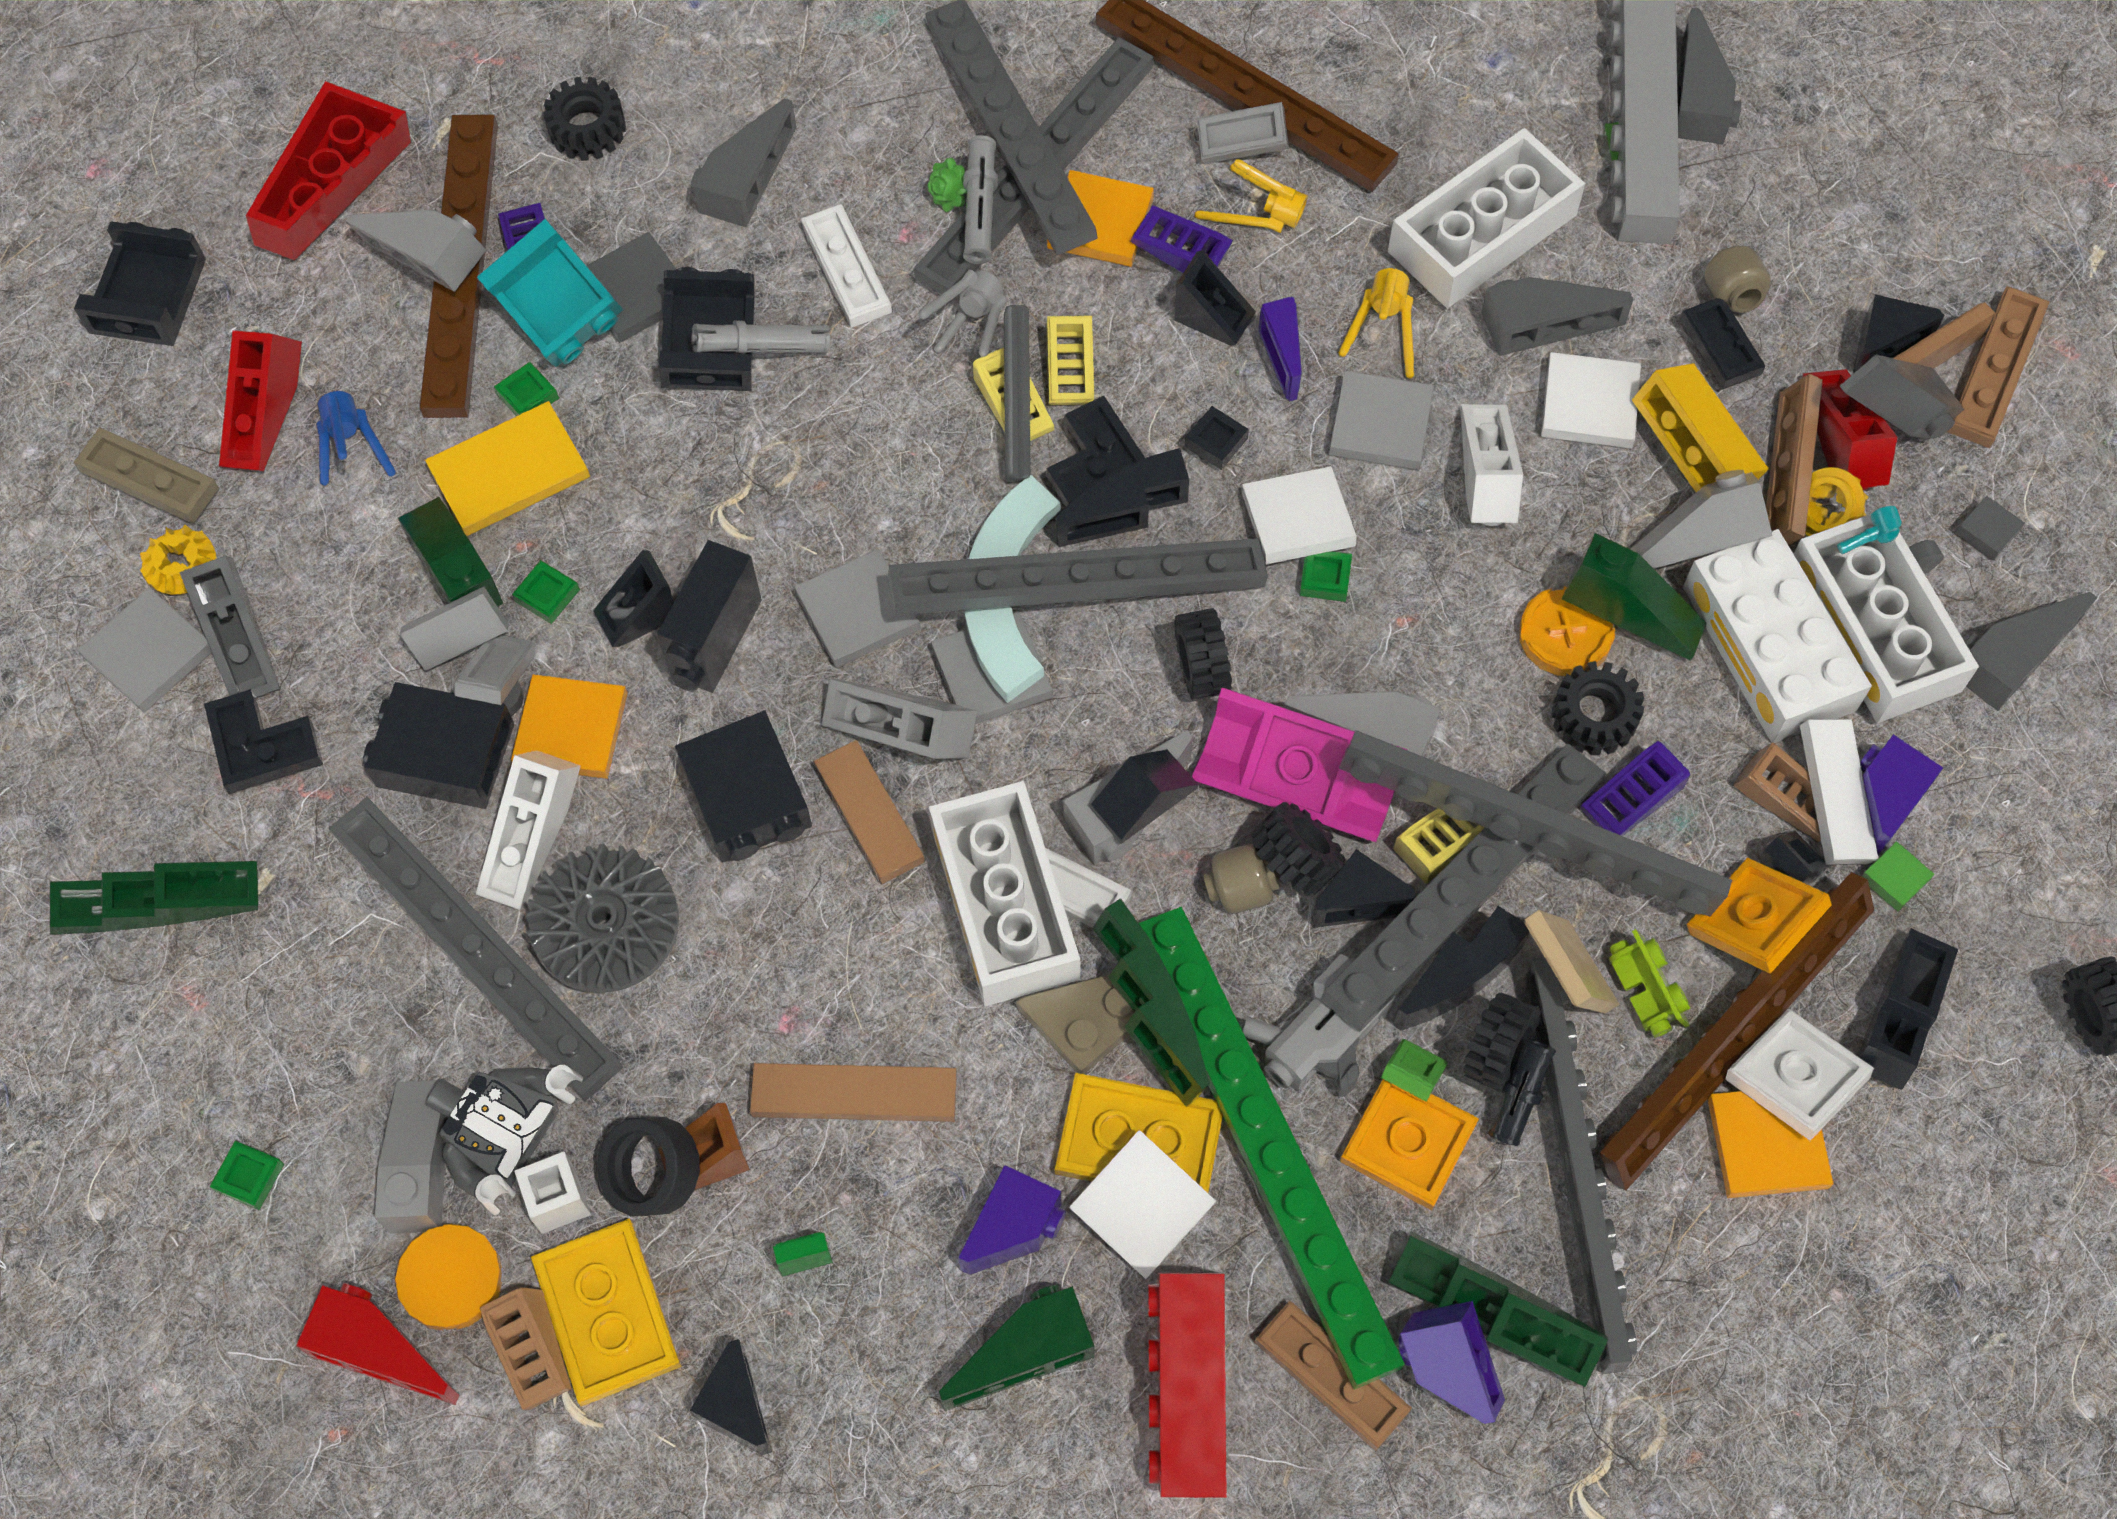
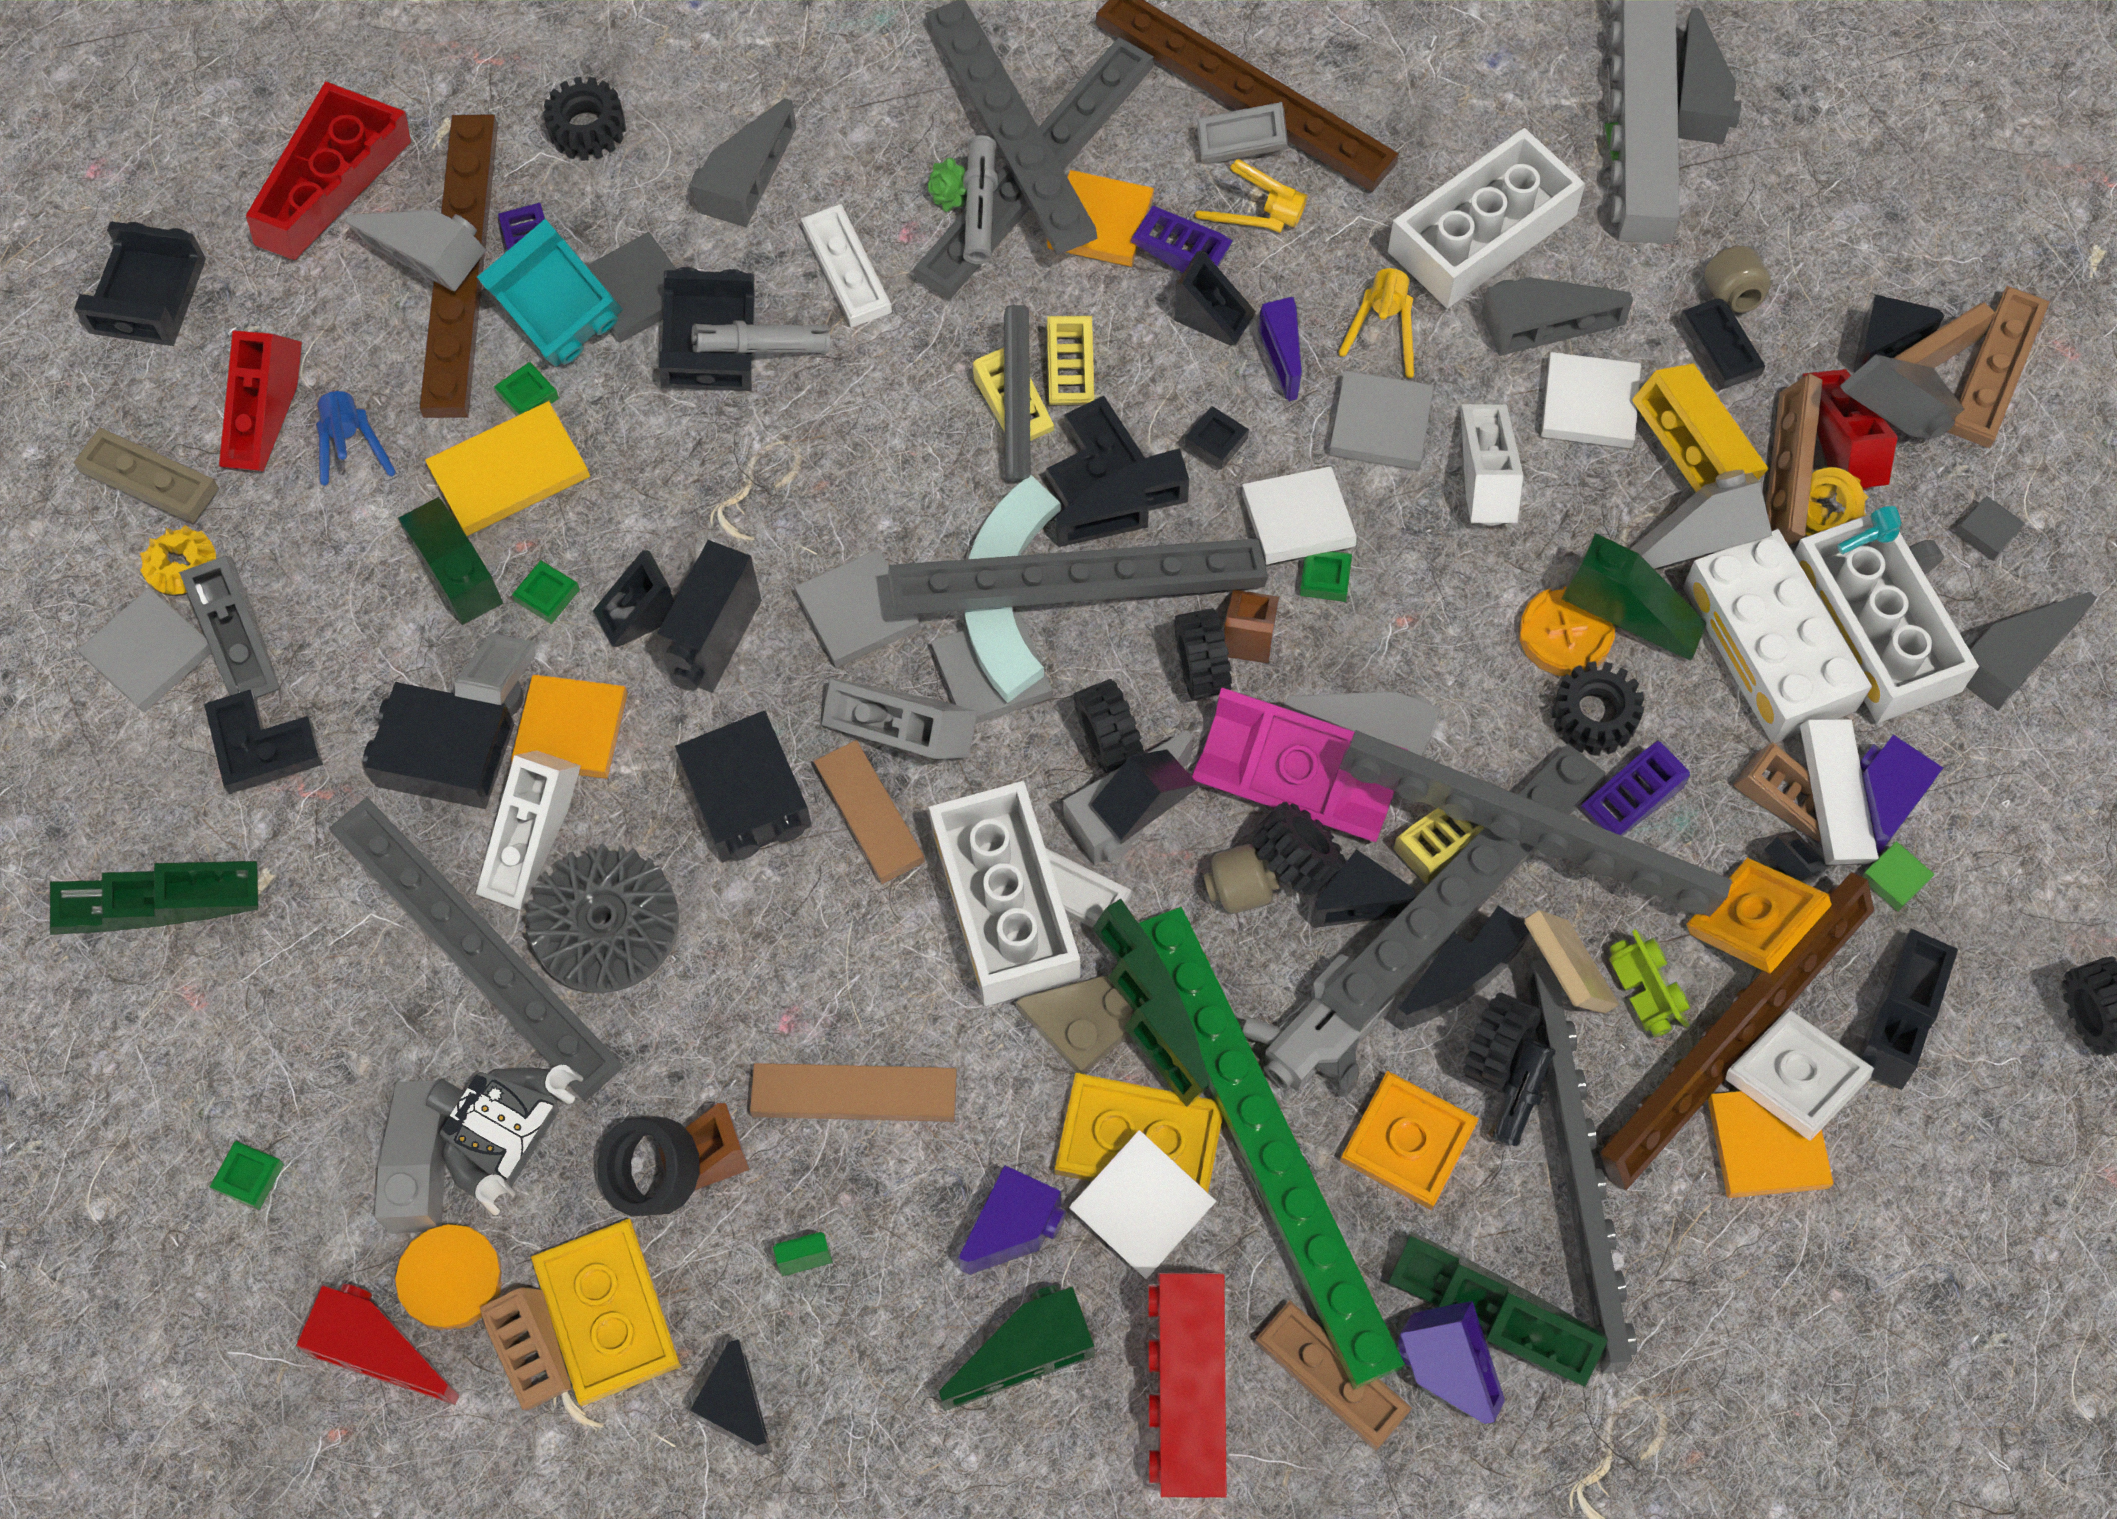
light grey tile [400,587,509,671] -> none
white brick [514,1152,591,1234] -> none
light grey plant [919,270,1007,357] -> none
bright green tile [1381,1039,1448,1102] -> none
none -> black tyre [1073,679,1144,773]
none -> dark orange slope [1224,590,1279,664]

